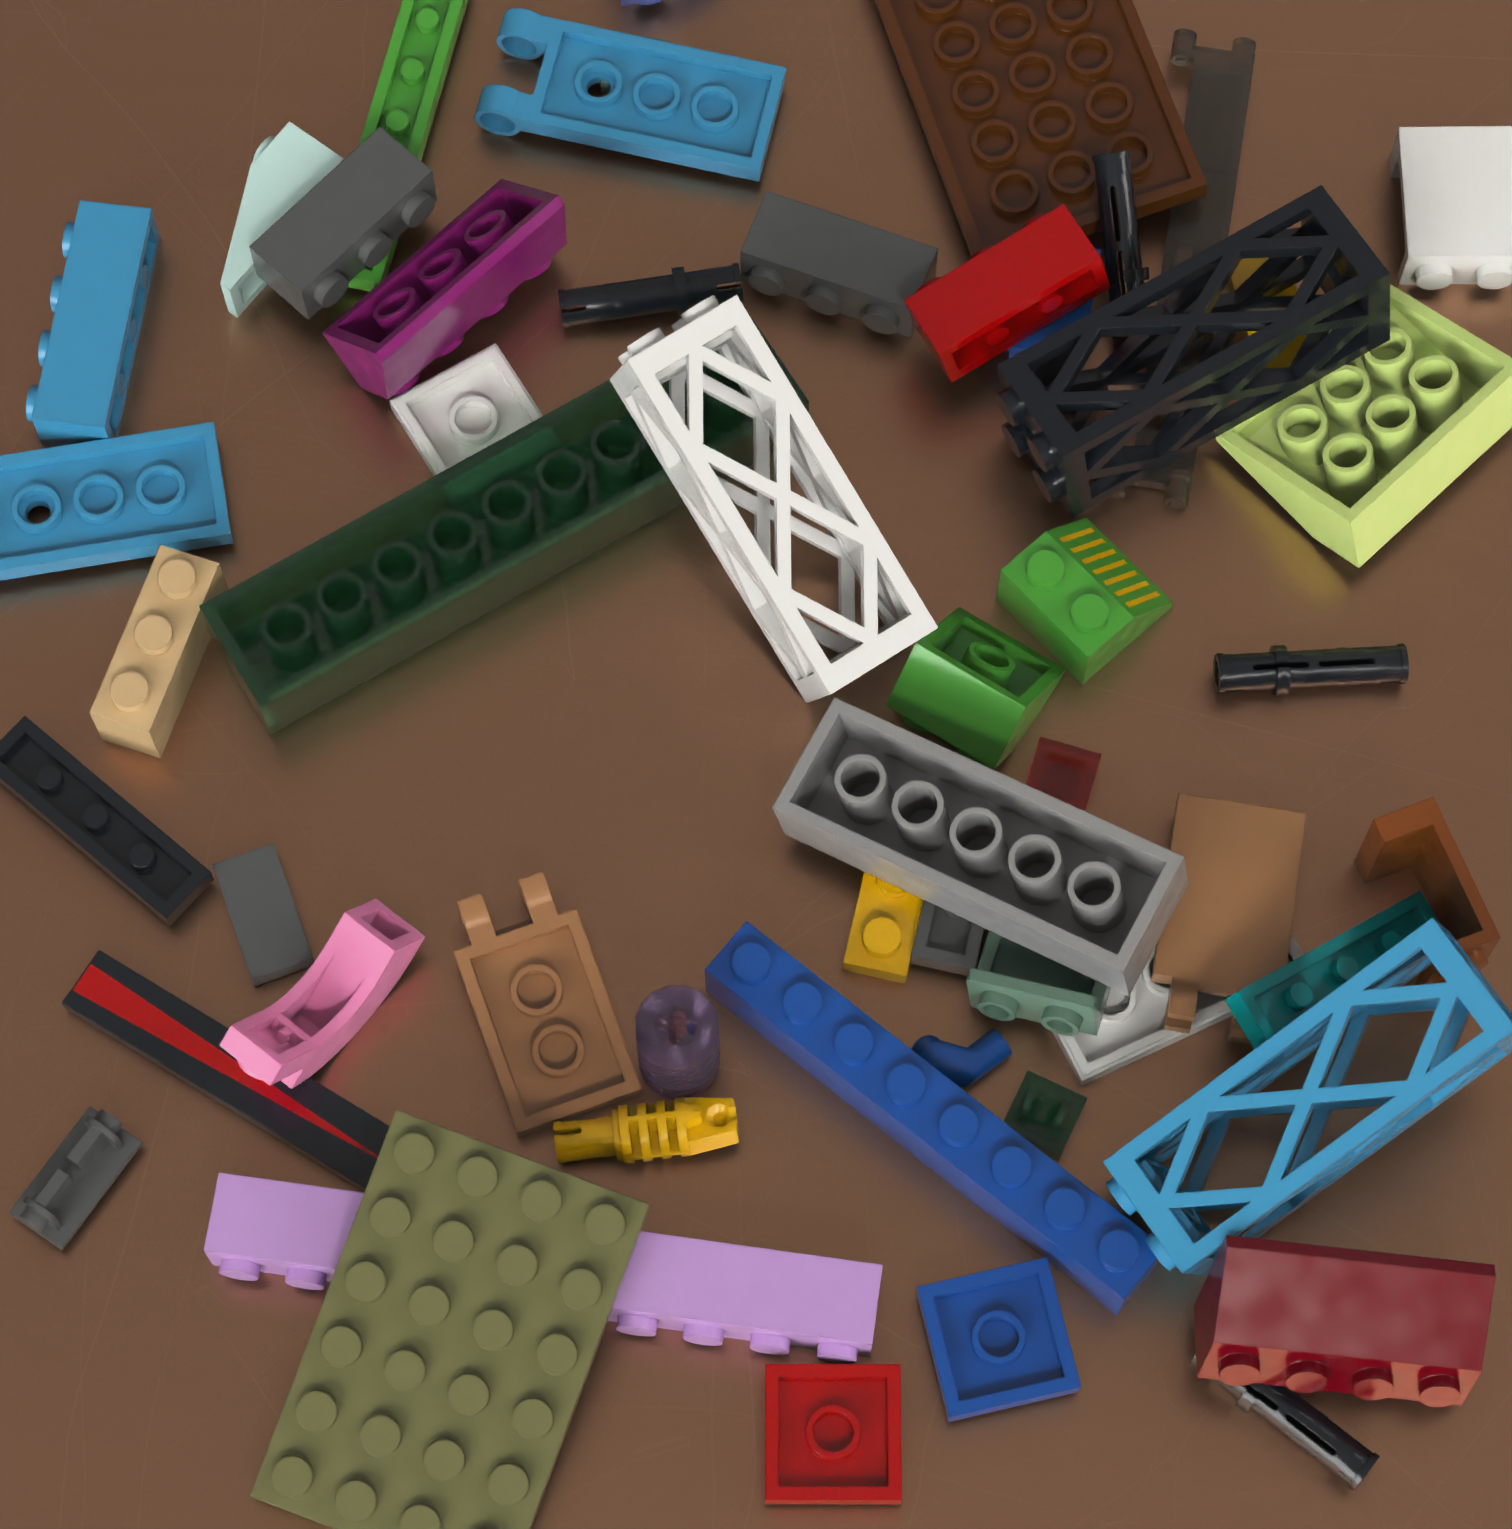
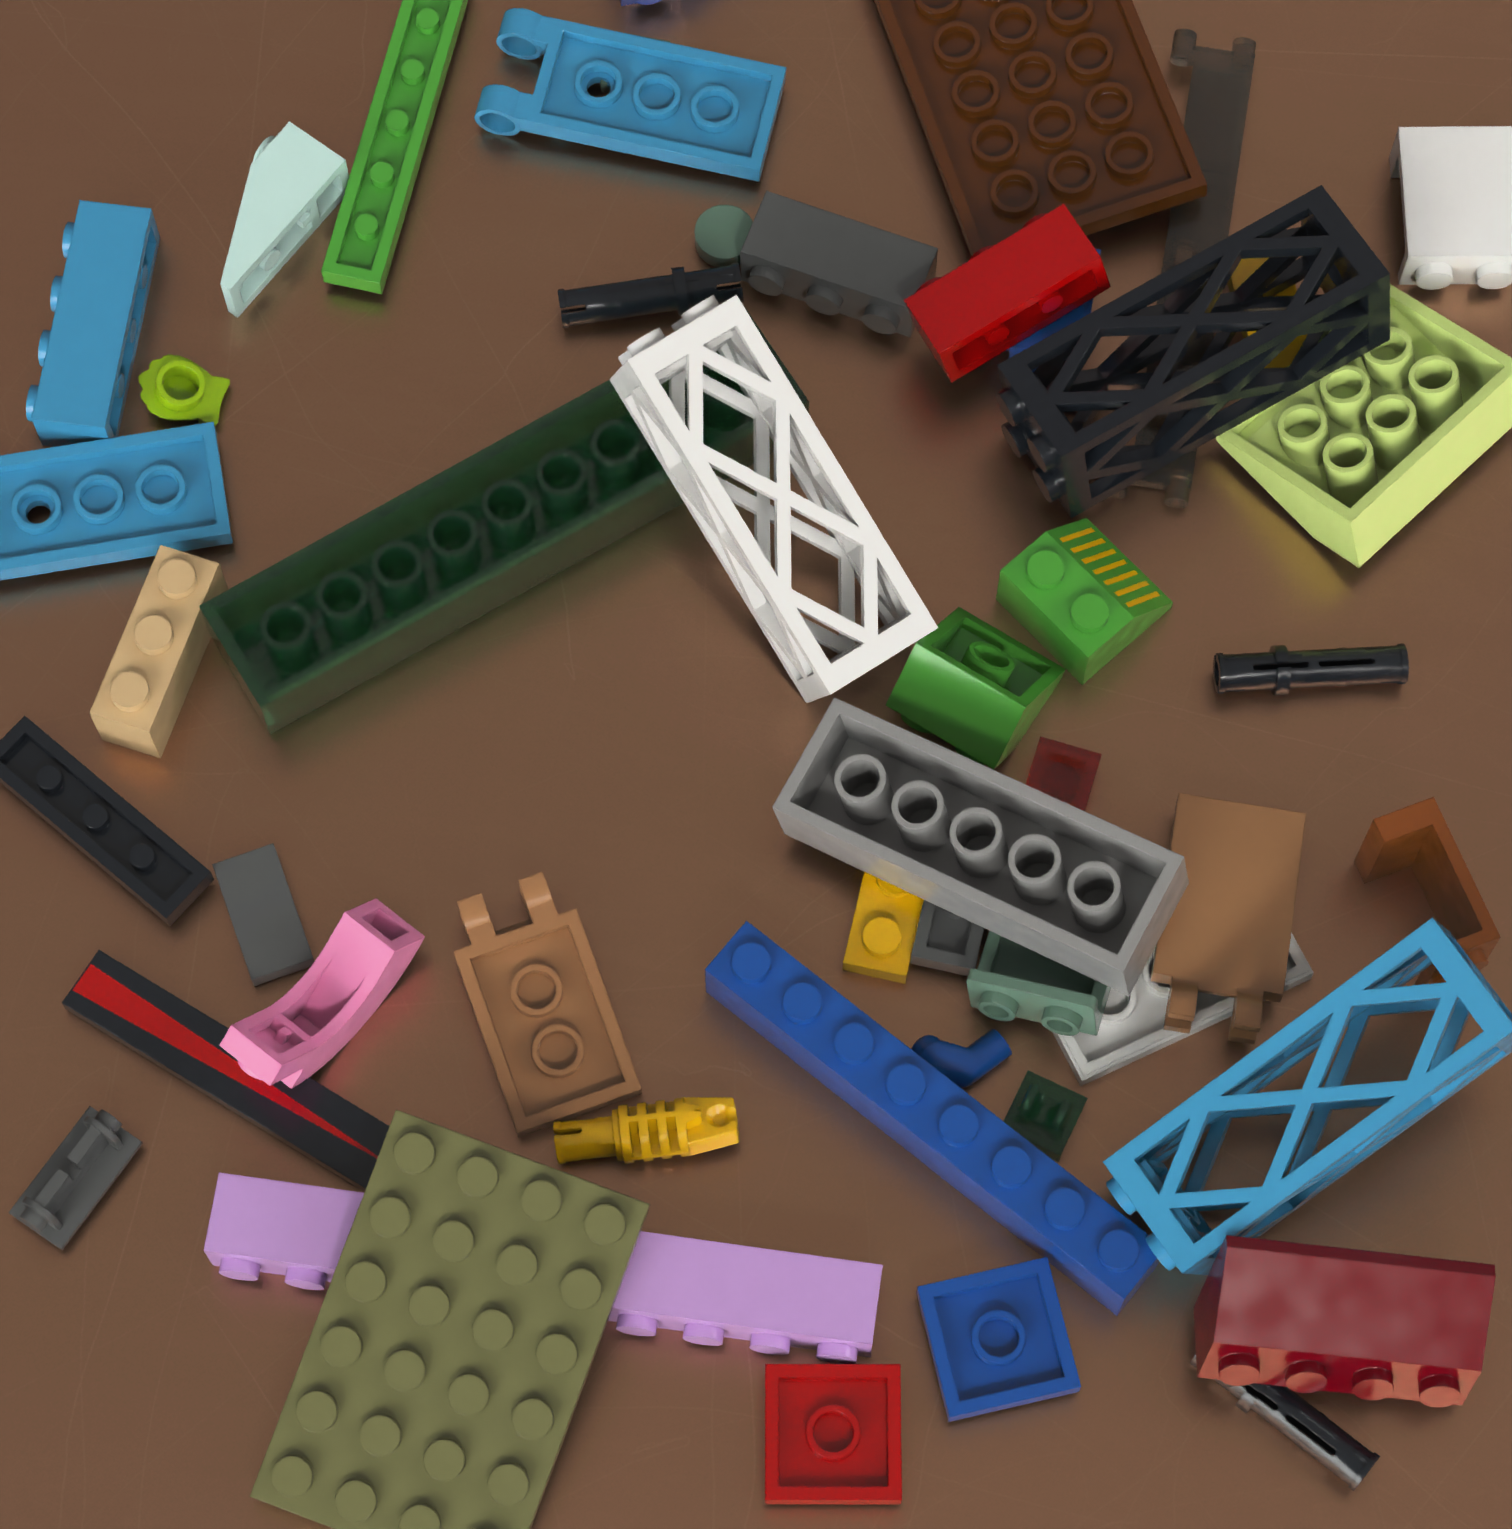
dark grey brick [249,127,437,320] -> none
magenta slope [322,179,567,399] -> none
white tile [389,343,559,505] -> none
clear purple piece [635,985,720,1099] -> none
black pin [1092,151,1150,340] -> none
teal plate [1225,891,1440,1049] -> none
none -> lime animal [138,354,230,426]
none -> sand green tile [694,205,753,267]

